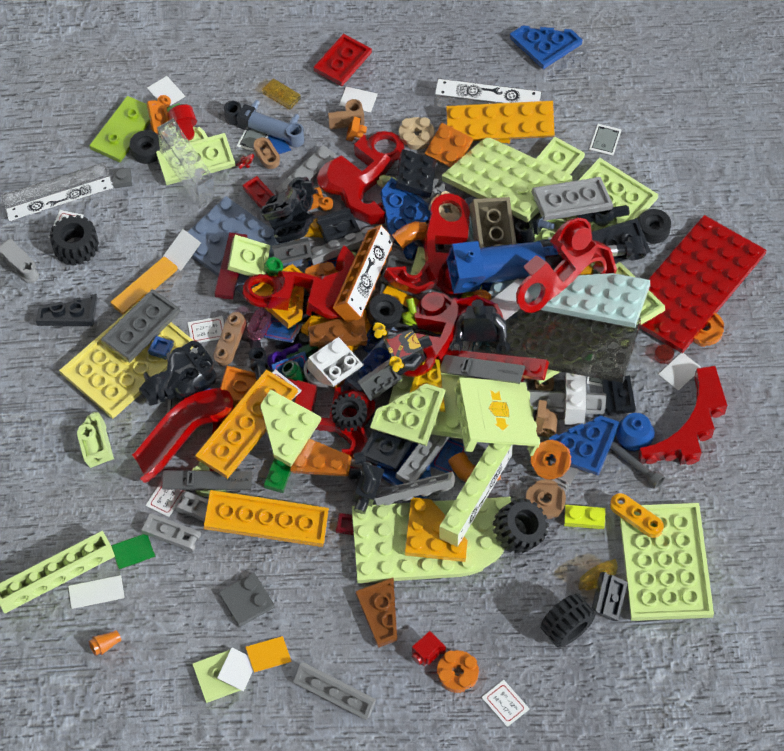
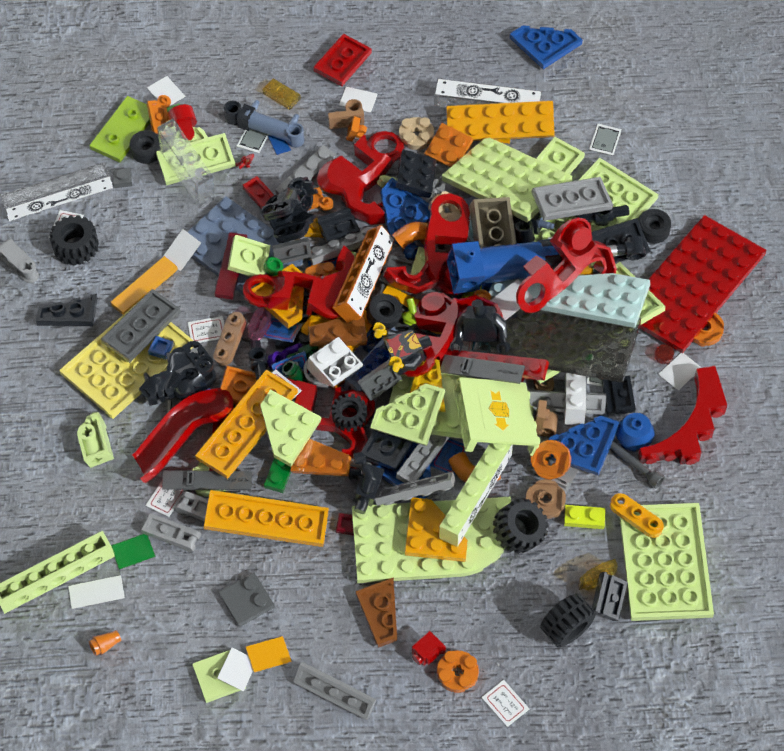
medium nougat plate [254,137,280,169] -> none

